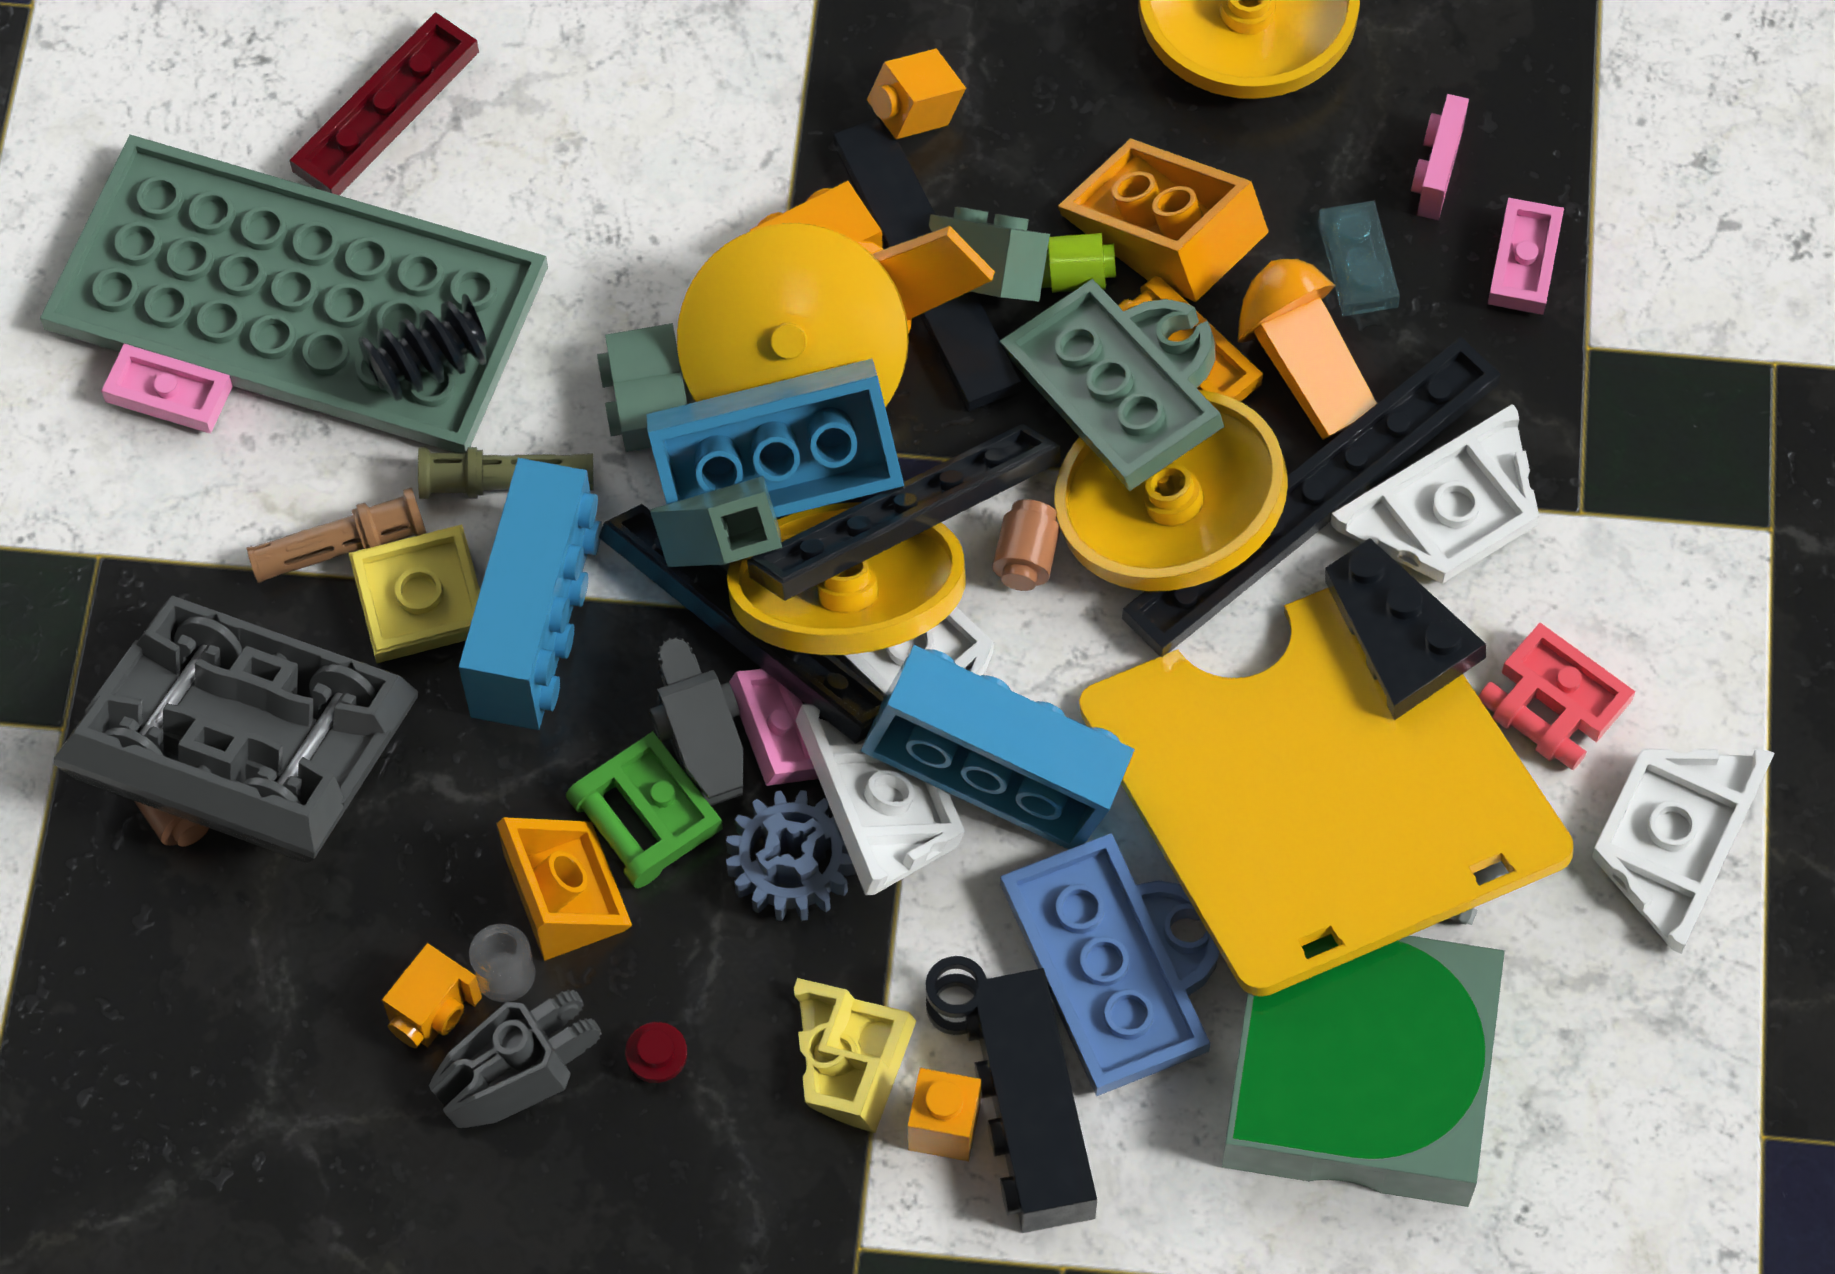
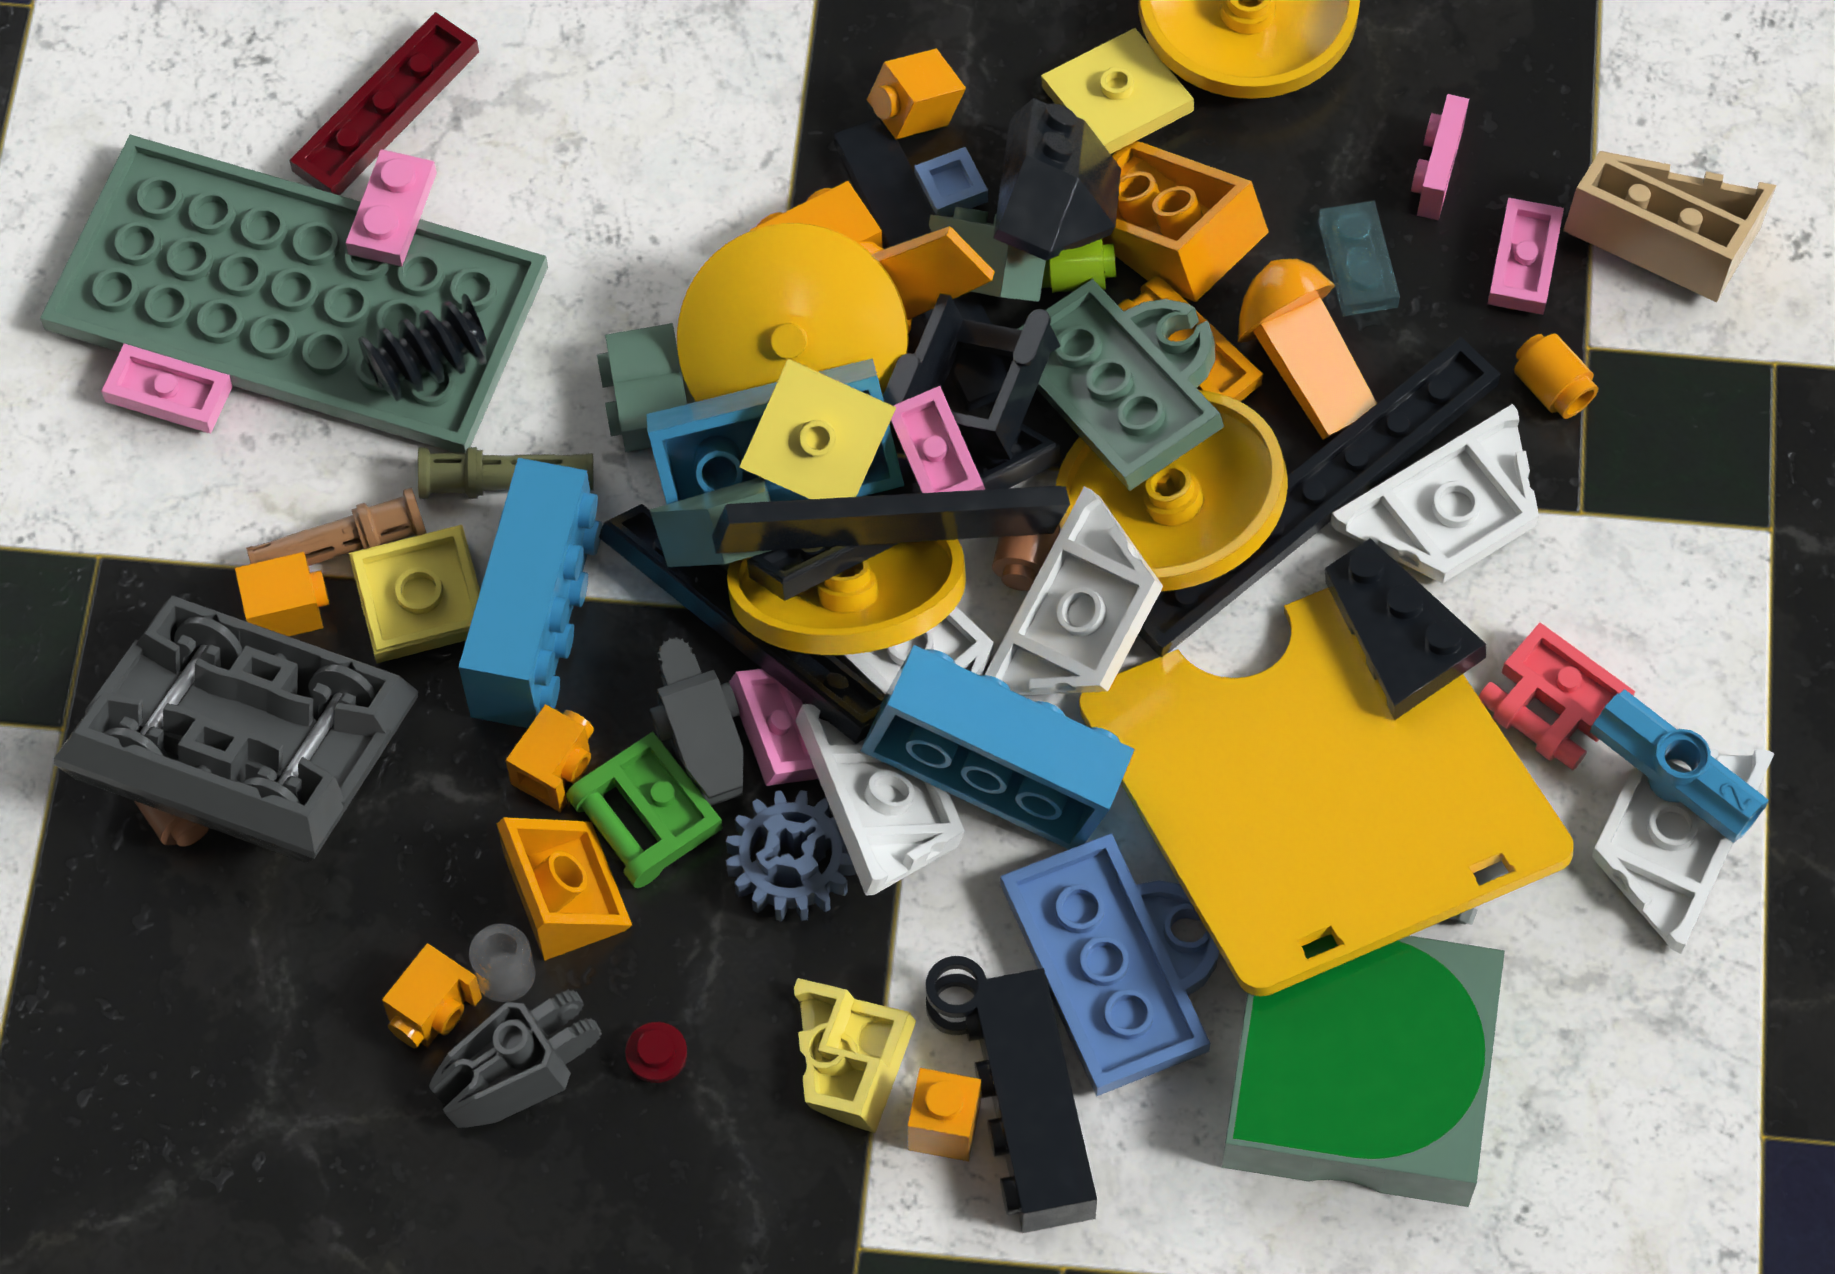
none -> light orange brick [235,552,329,637]
none -> bright pink plate [346,149,437,267]
none -> light orange brick [506,704,594,813]
none -> black tile [712,486,1070,554]
none -> light yellow plate [739,358,896,499]
none -> black piece [883,293,1061,460]
none -> bright pink plate [891,386,985,493]
none -> light blue plate [914,147,988,217]
none -> white wing [985,486,1163,695]
none -> black wedge [993,98,1121,261]
none -> light yellow plate [1041,28,1194,154]
none -> light orange brick [1514,334,1599,419]
none -> tan wedge [1563,151,1777,302]
none -> dark azure piece [1590,689,1769,843]

